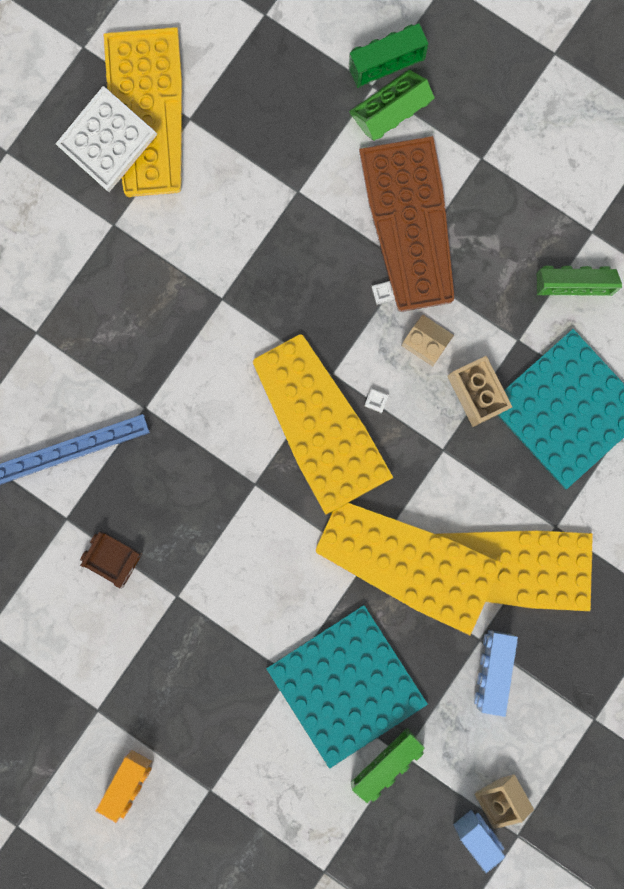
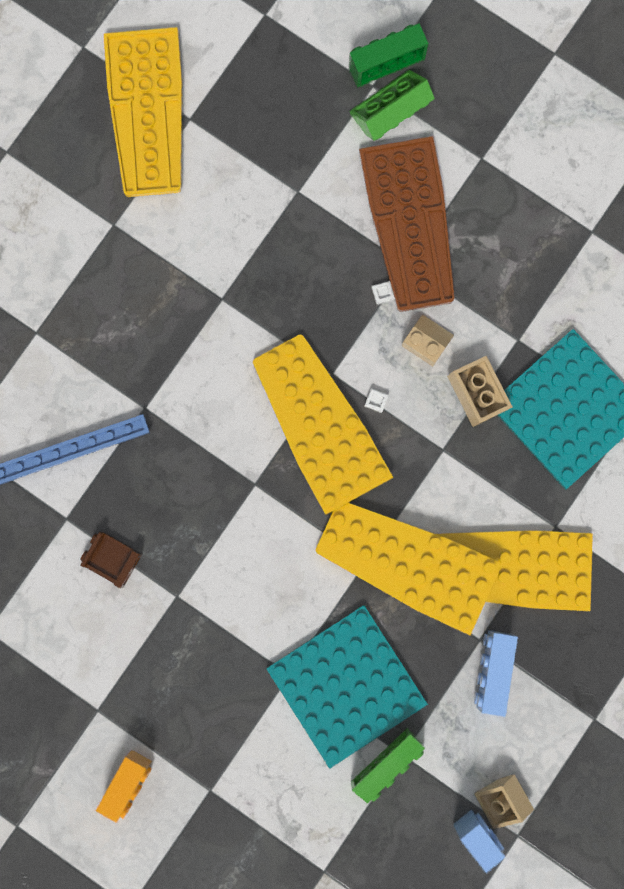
white plate [56,86,158,192] -> none
bright green slope [537,266,622,296] -> none

